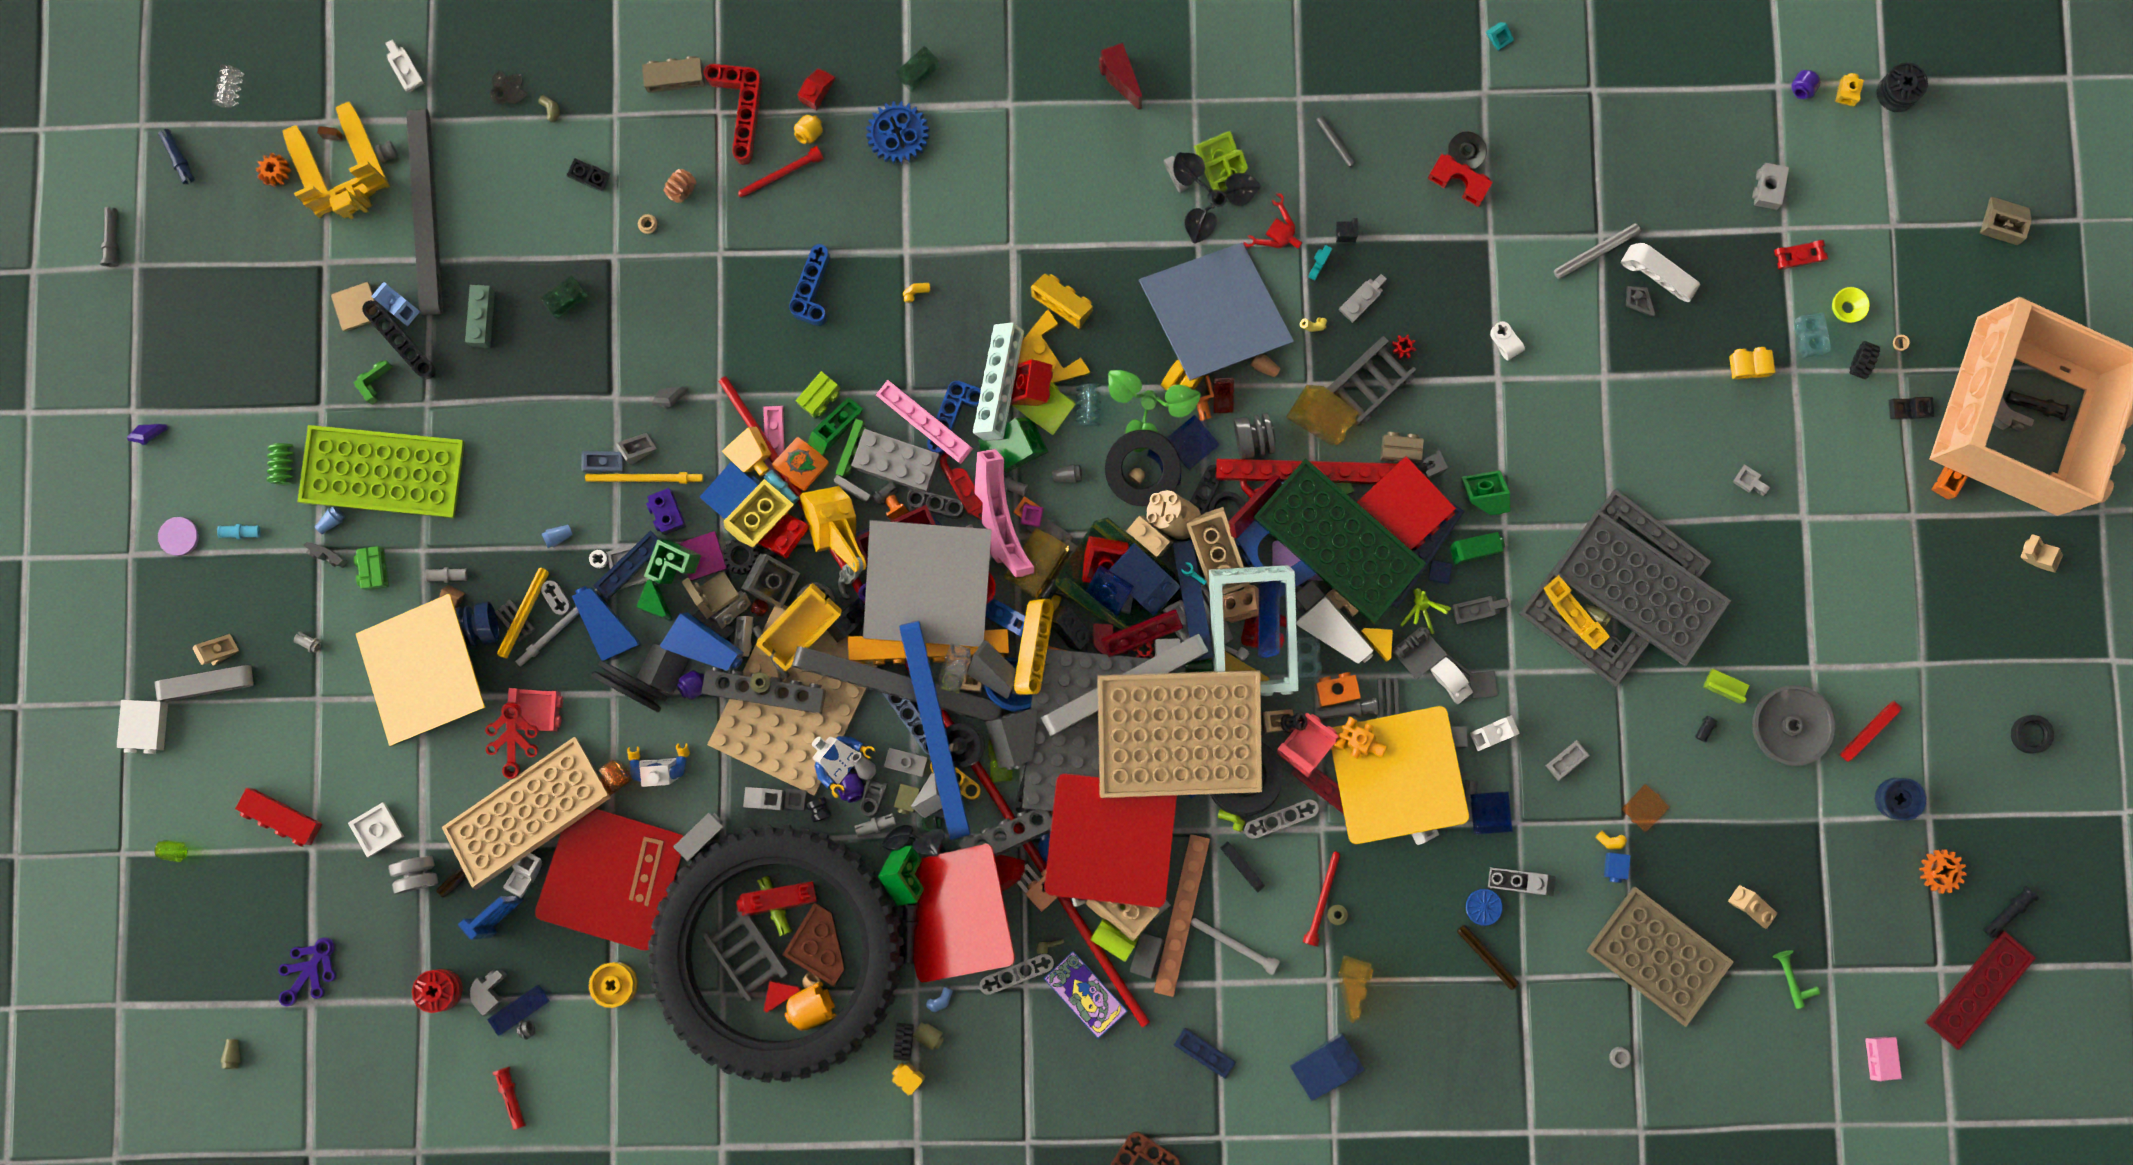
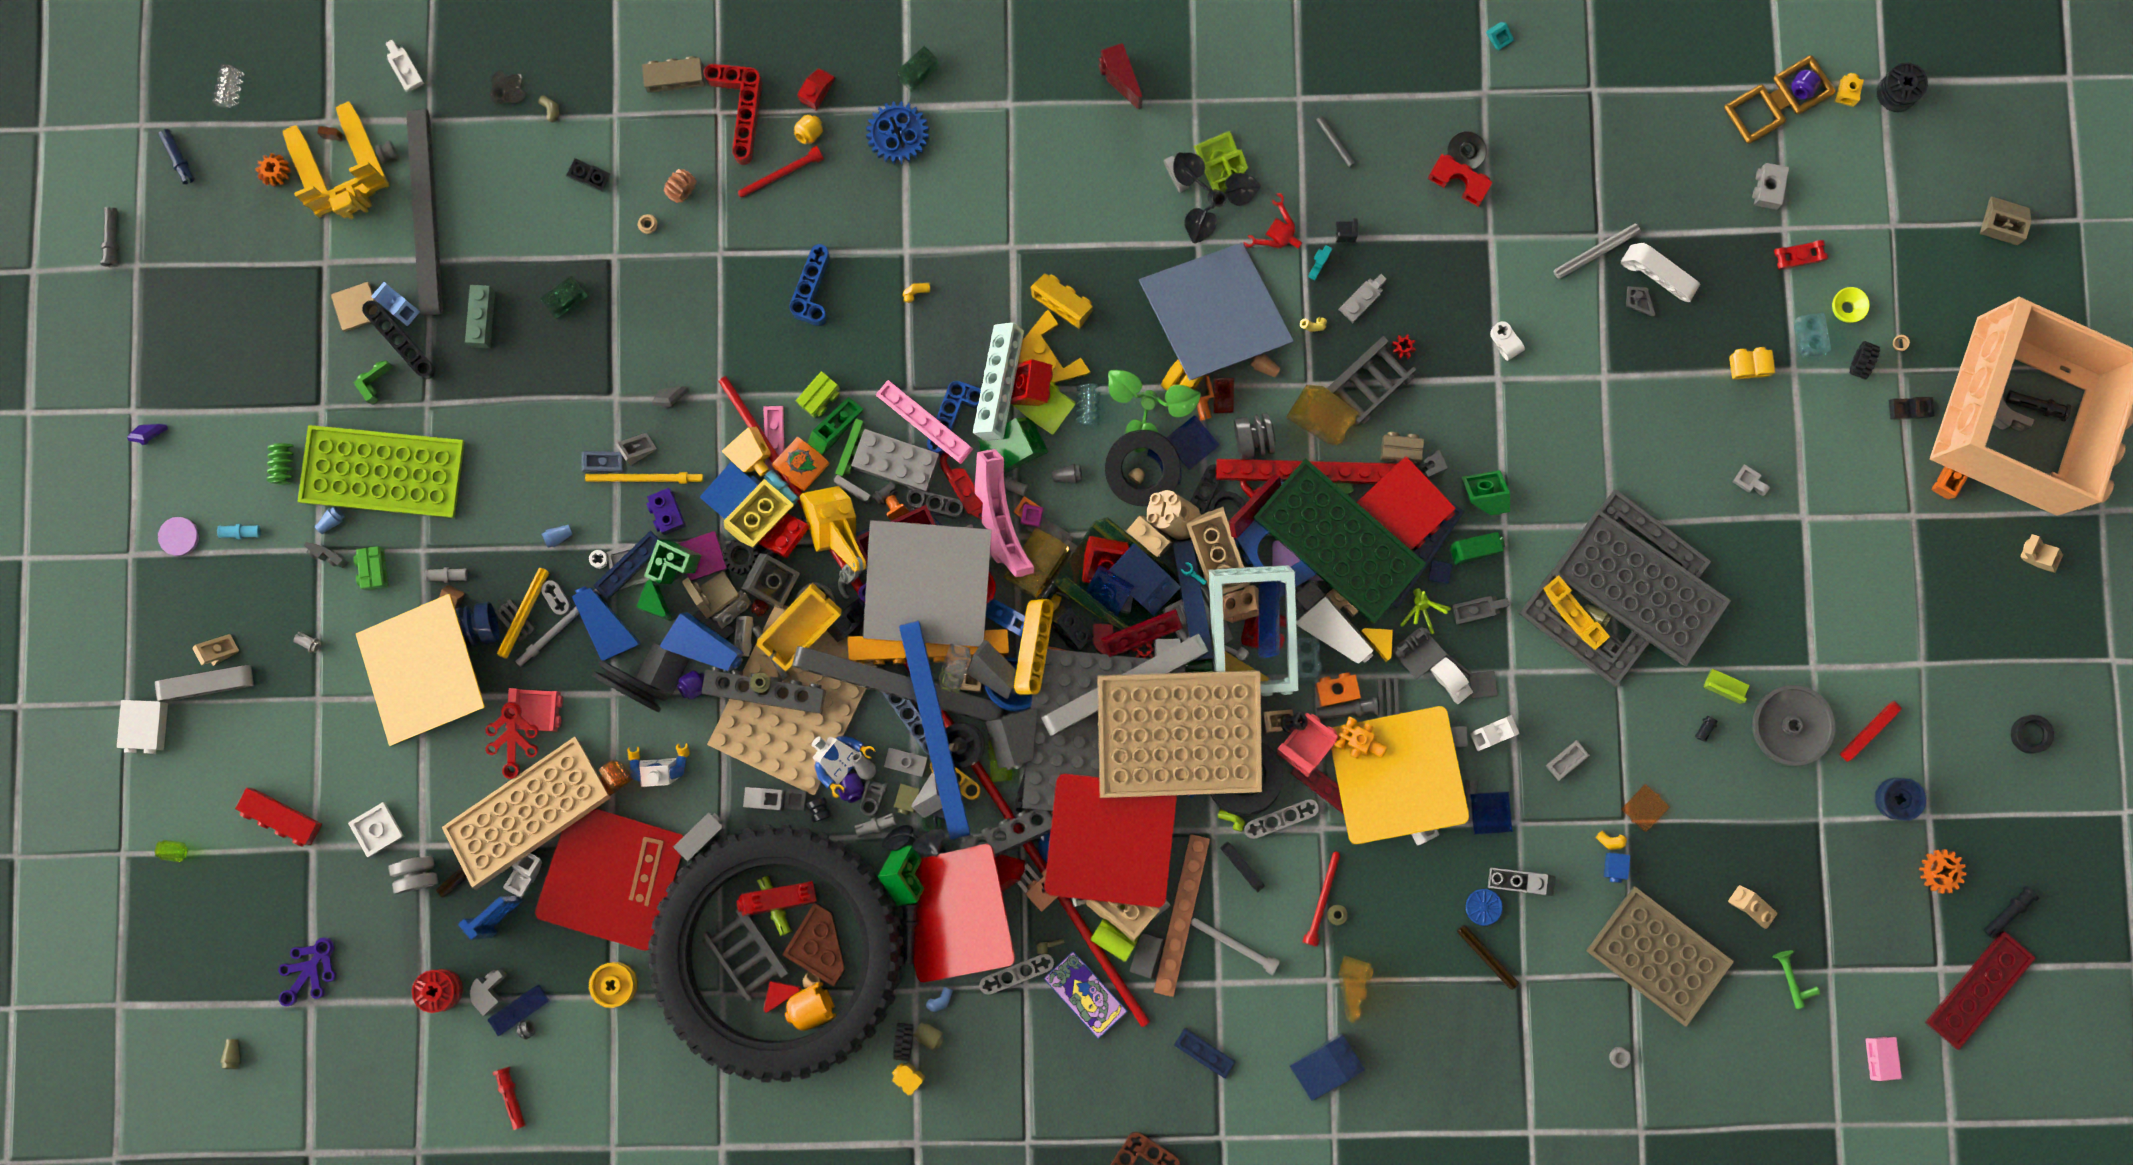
none -> pearl gold bar [1724,55,1835,144]

